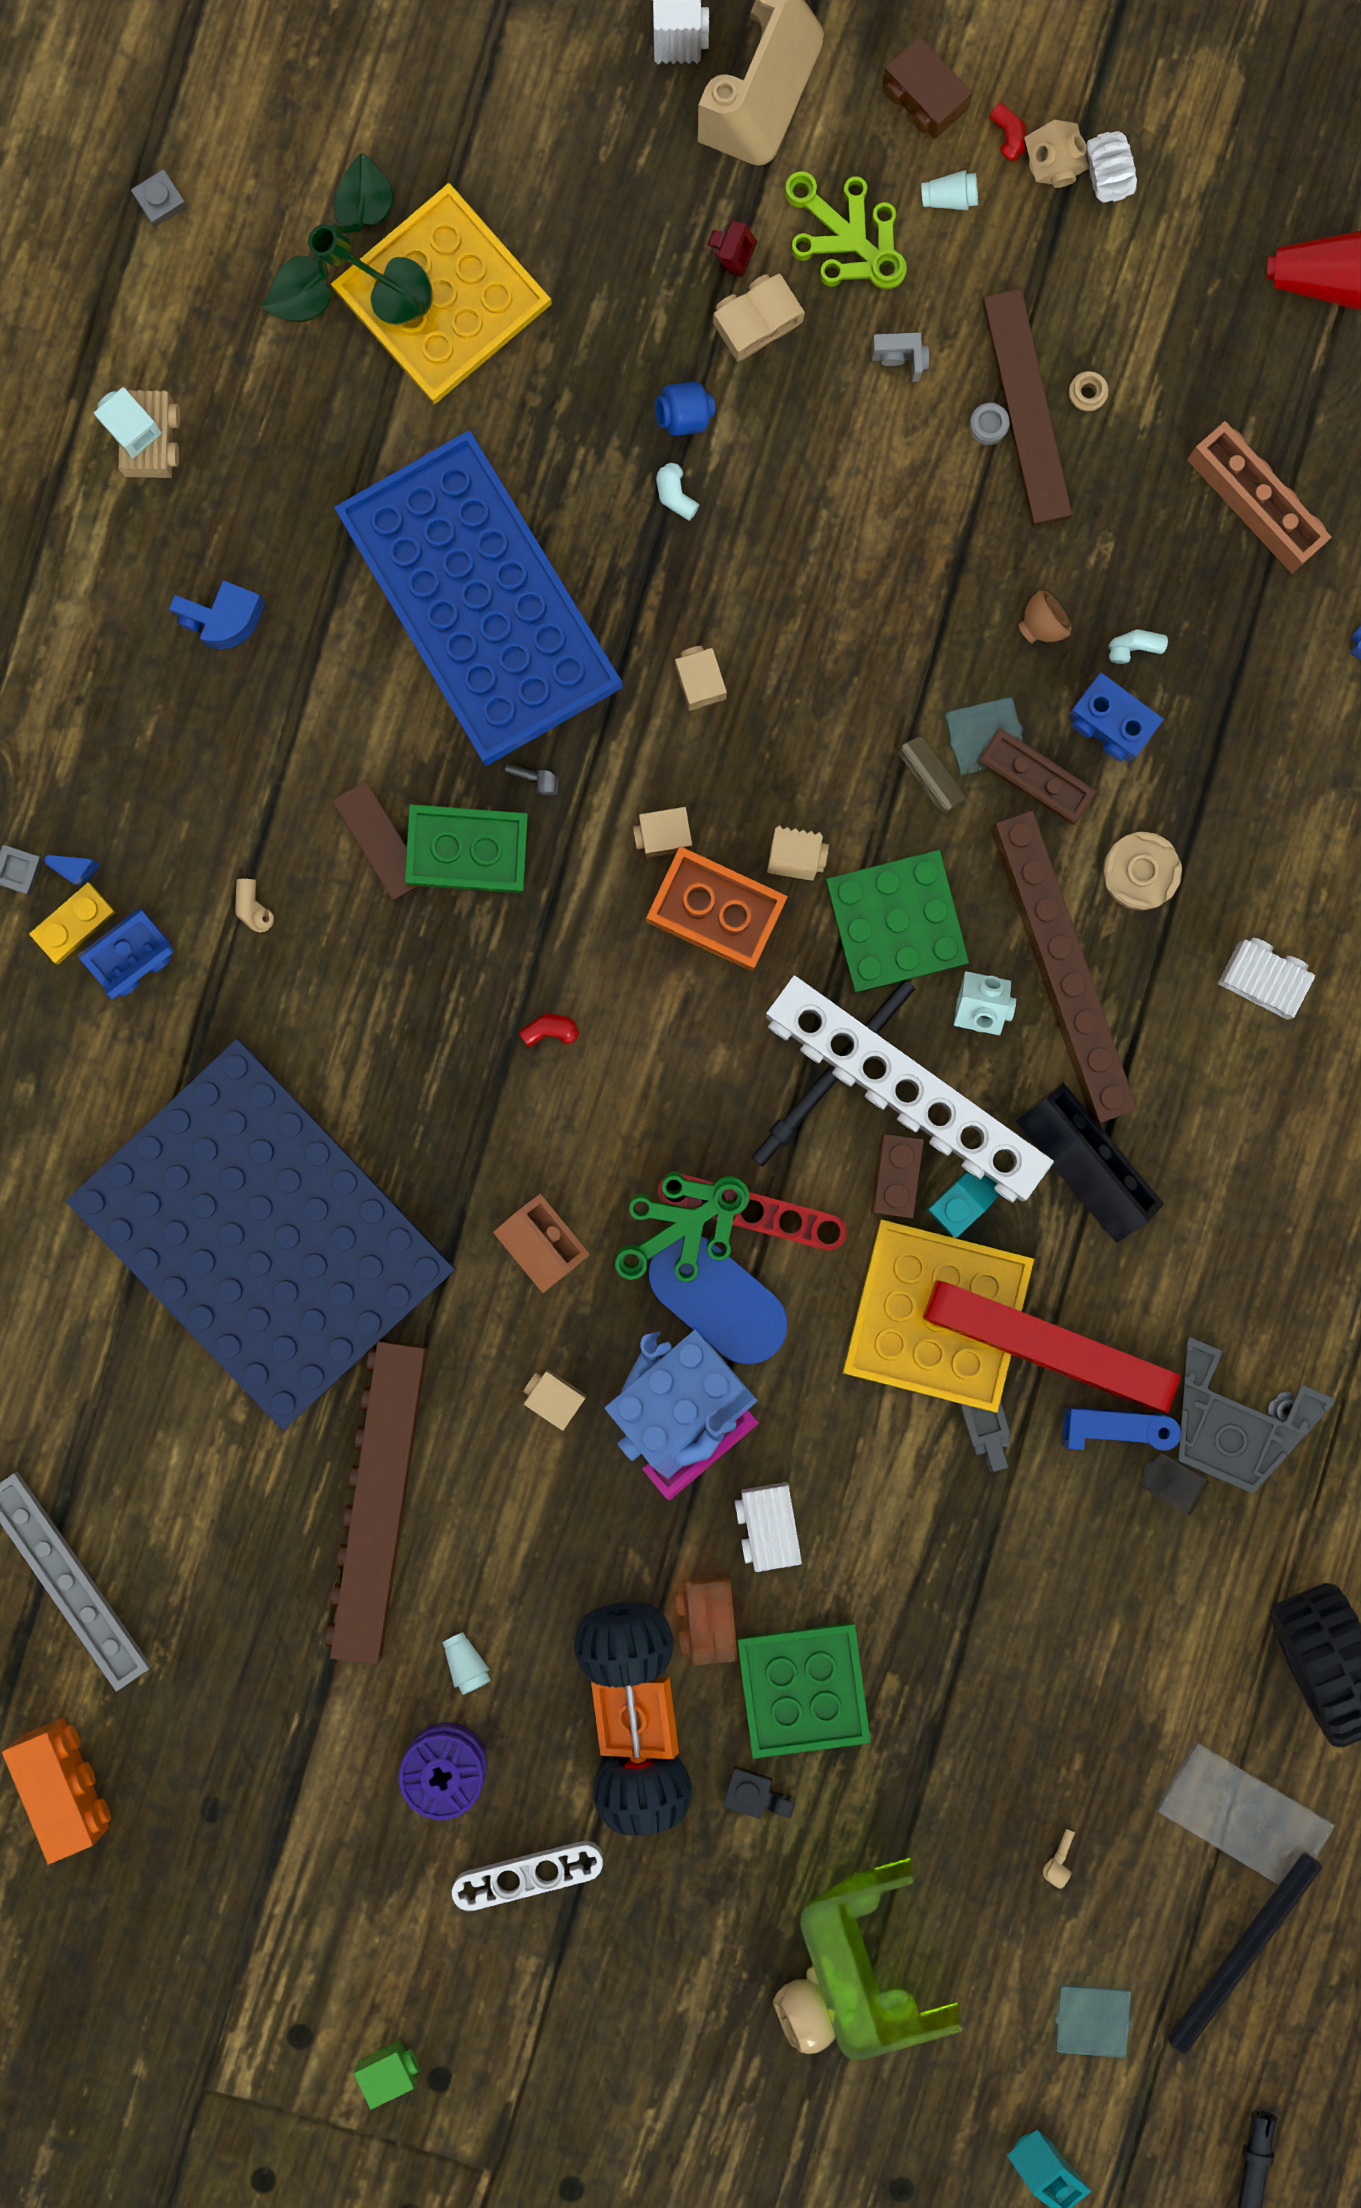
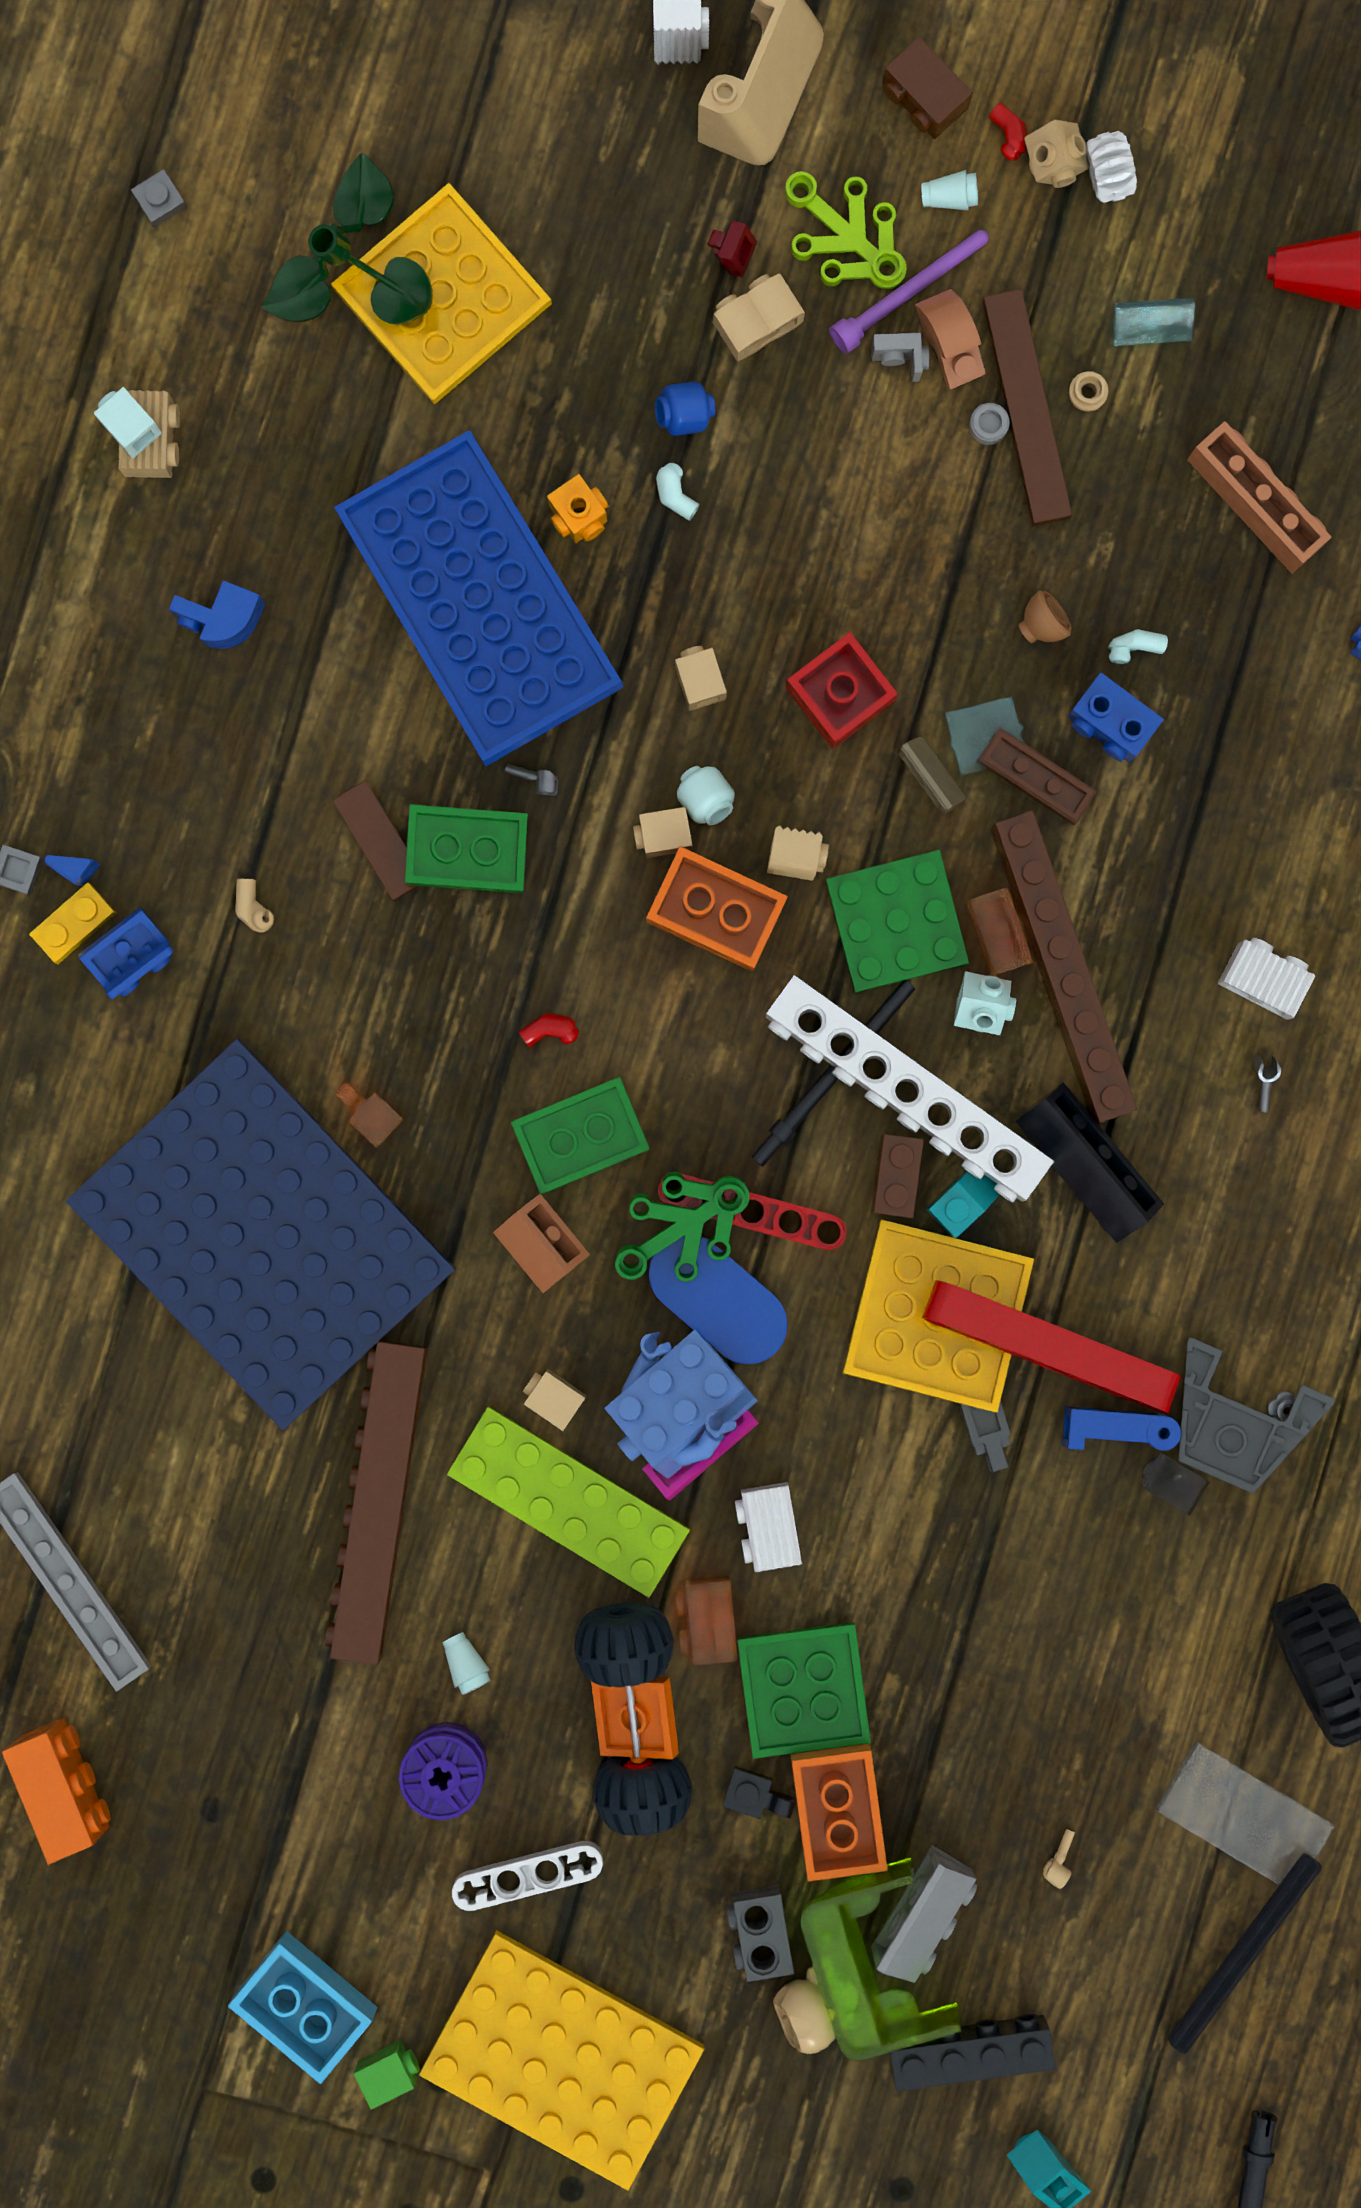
clear light blue piece [1054,1985,1132,2058] -> none
tan tile [1102,831,1182,911] -> none
none -> medium azure brick [228,1931,377,2084]
none -> clear orange plate [335,1082,404,1148]
none -> yellow plate [419,1930,704,2191]
none -> lime plate [447,1406,690,1598]
none -> green plate [511,1077,650,1195]
none -> light orange brick [547,474,609,544]
none -> light aqua head [677,766,735,825]
none -> dark grey brick [726,1884,794,1982]
none -> red brick [785,632,898,750]
none -> orange brick [790,1744,888,1882]
none -> medium lavender piece [829,230,989,354]
none -> light grey slope [871,1845,977,1983]
none -> black brick [887,2014,1055,2092]
none -> nougat brick [915,289,986,390]
none -> clear orange brick [966,887,1033,977]
none -> clear light blue plate [1112,298,1195,346]
none -> flat silver hand [1253,1055,1281,1112]

